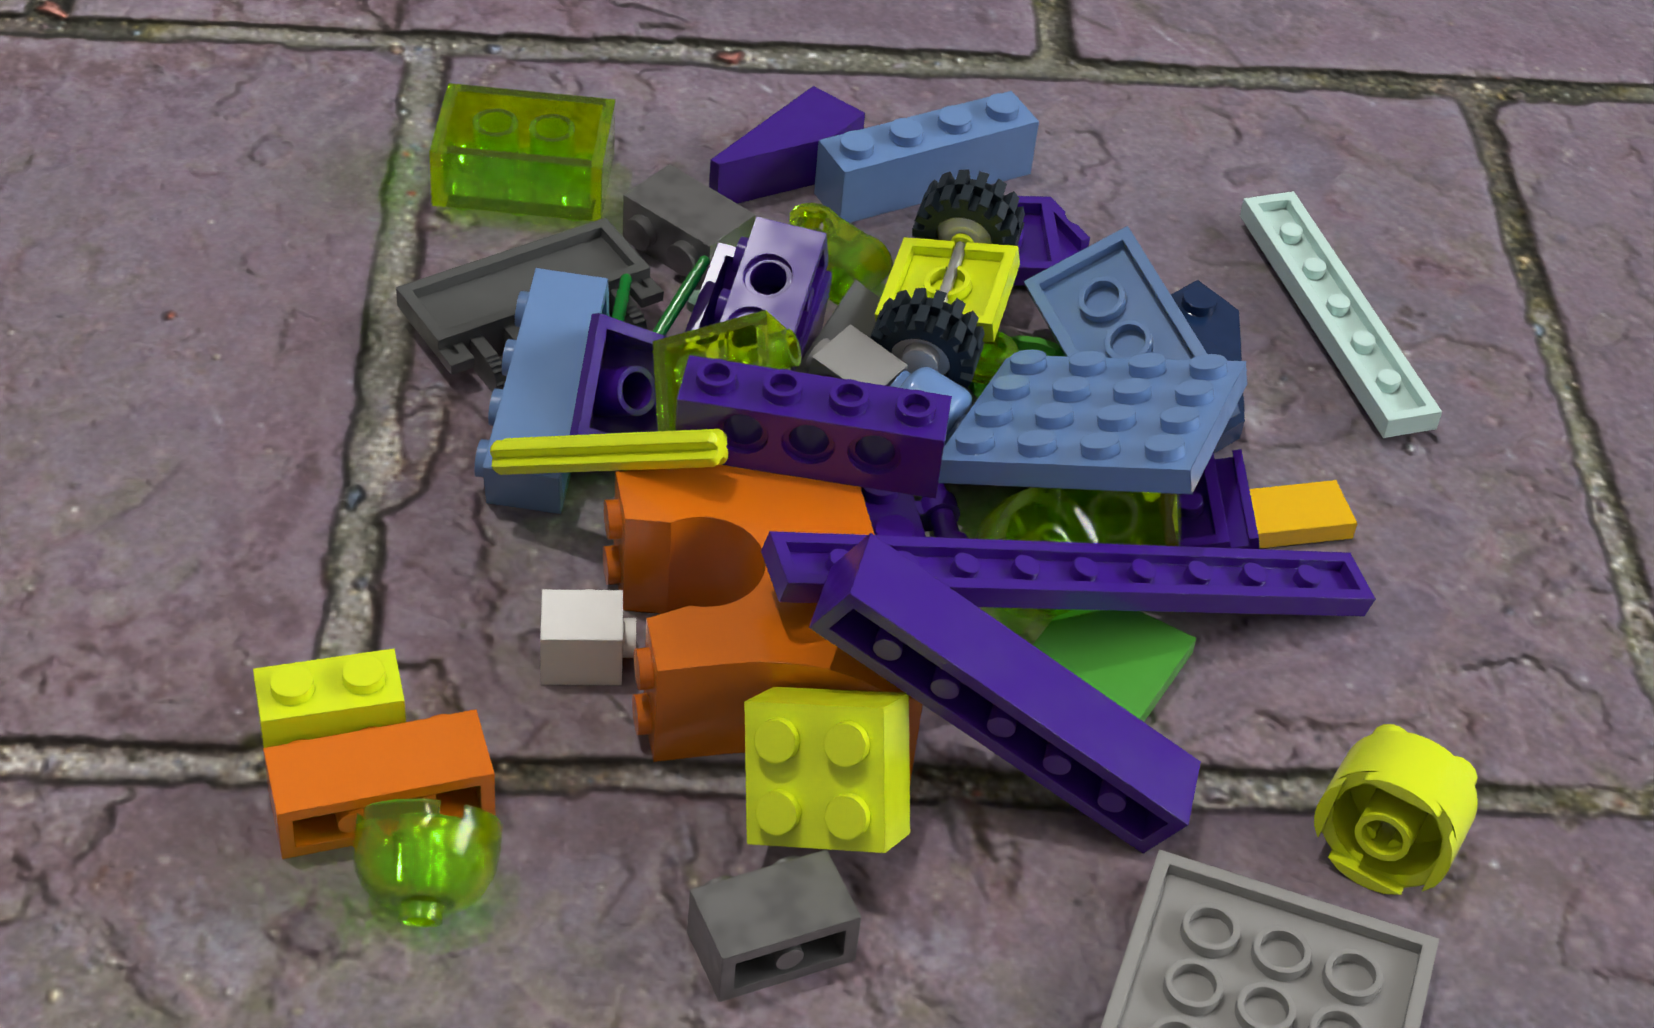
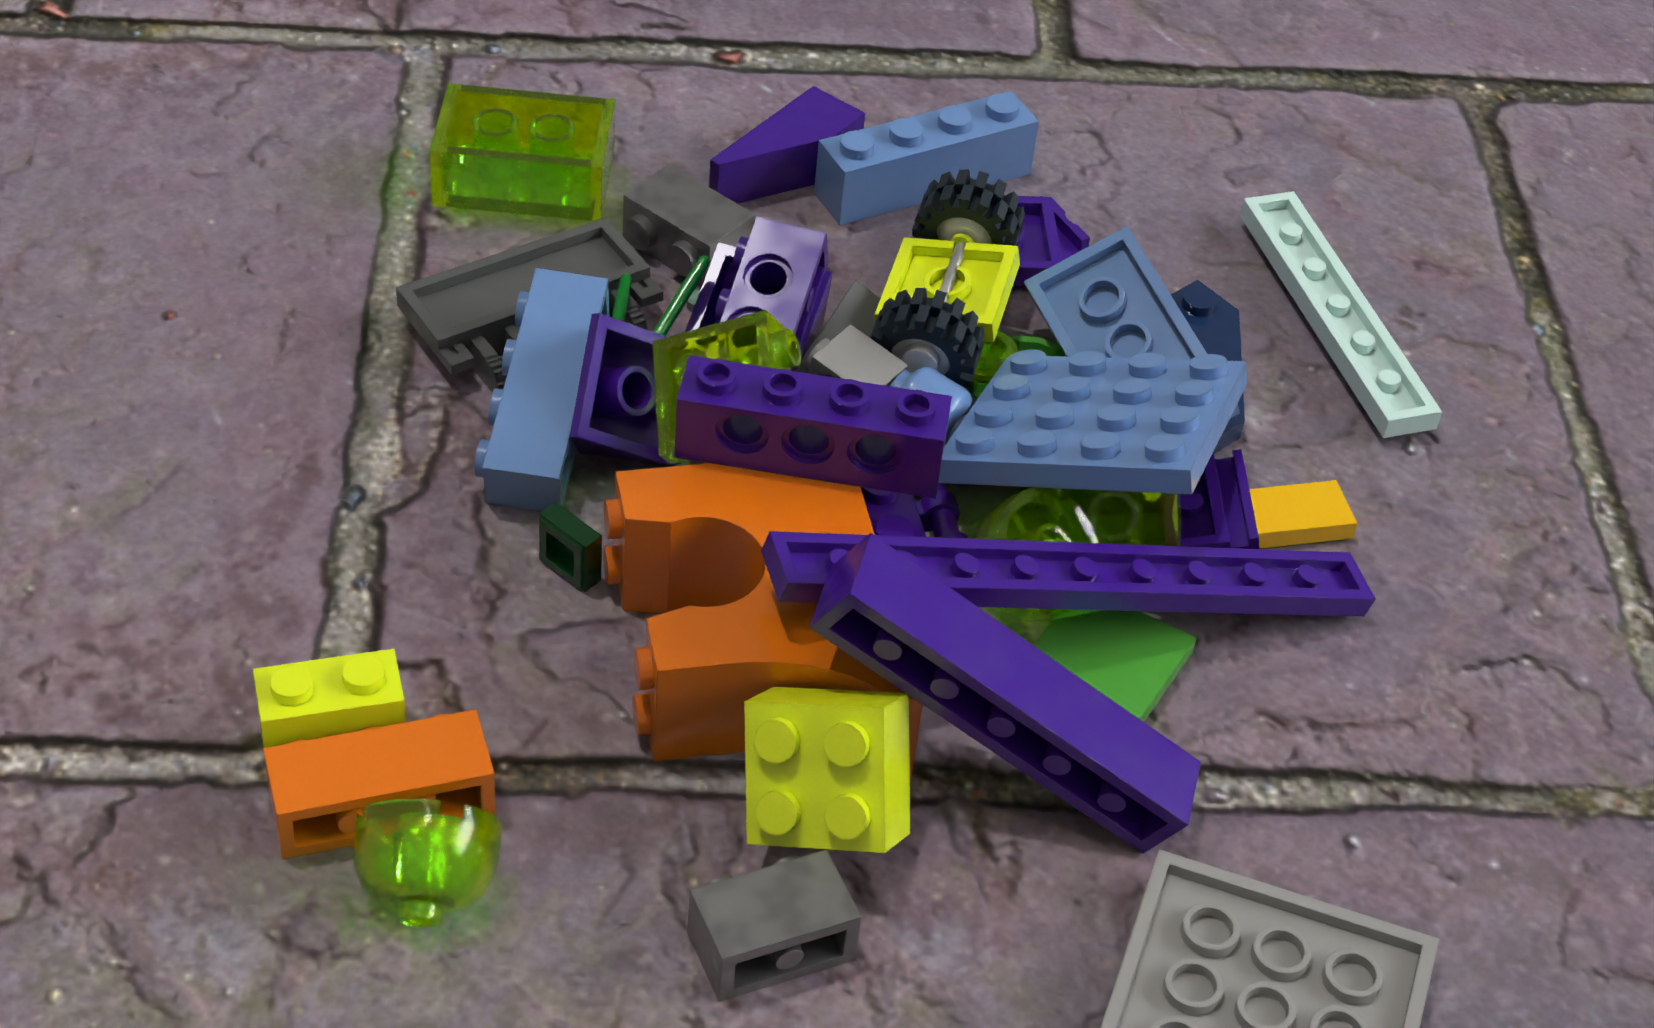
neon yellow axle [490,429,729,475] -> none
white brick [540,589,636,685] -> none
clear neon green piece [788,203,893,305] -> none
neon yellow brick [1314,724,1478,895] -> none
none -> dark green tile [539,502,602,592]

